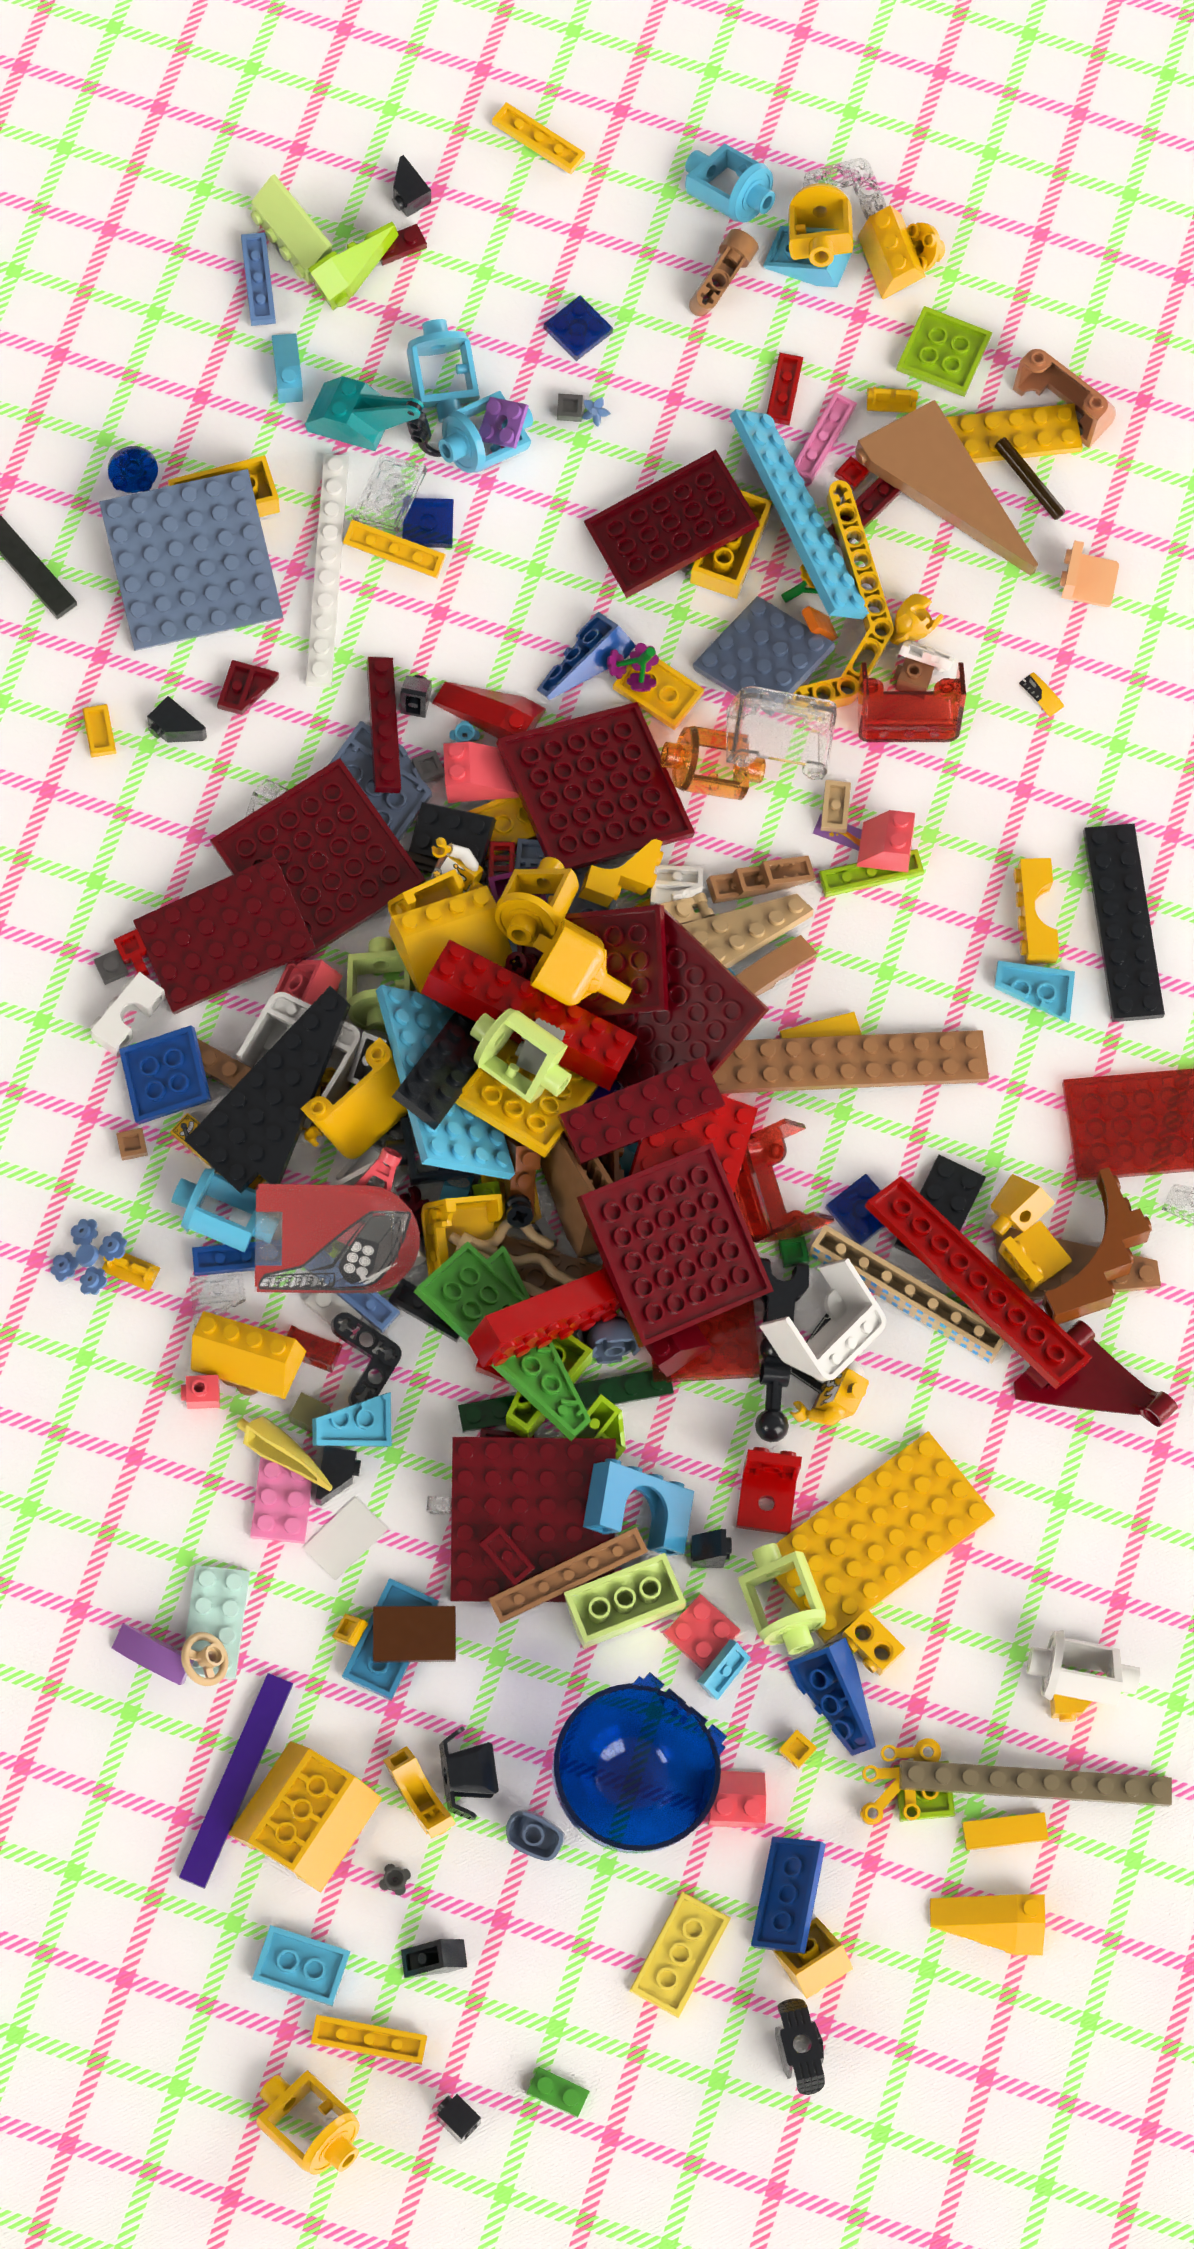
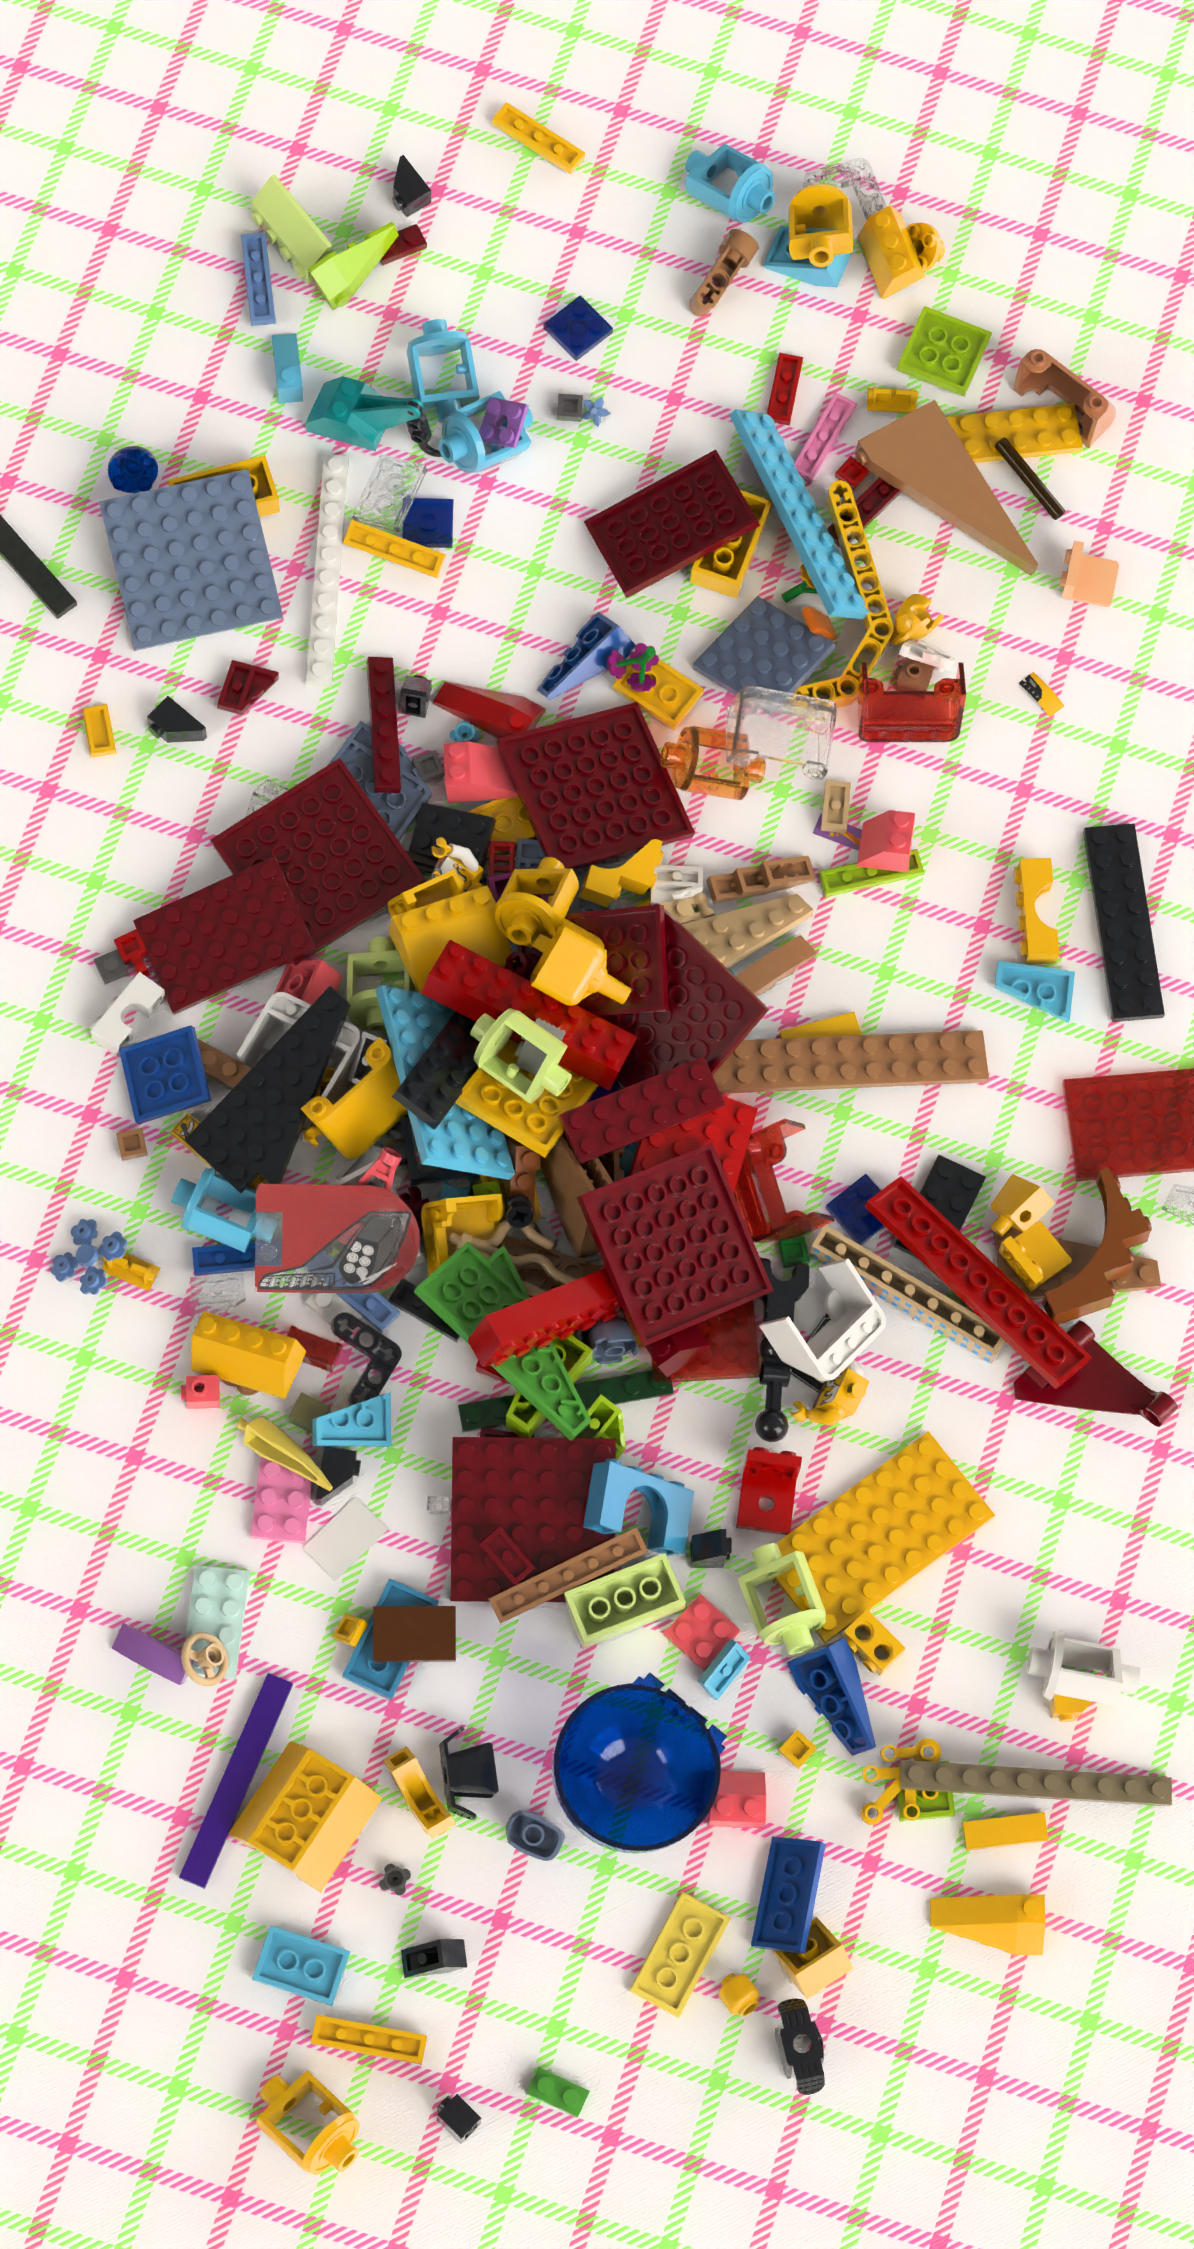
none -> yellow head [718,1973,760,2017]

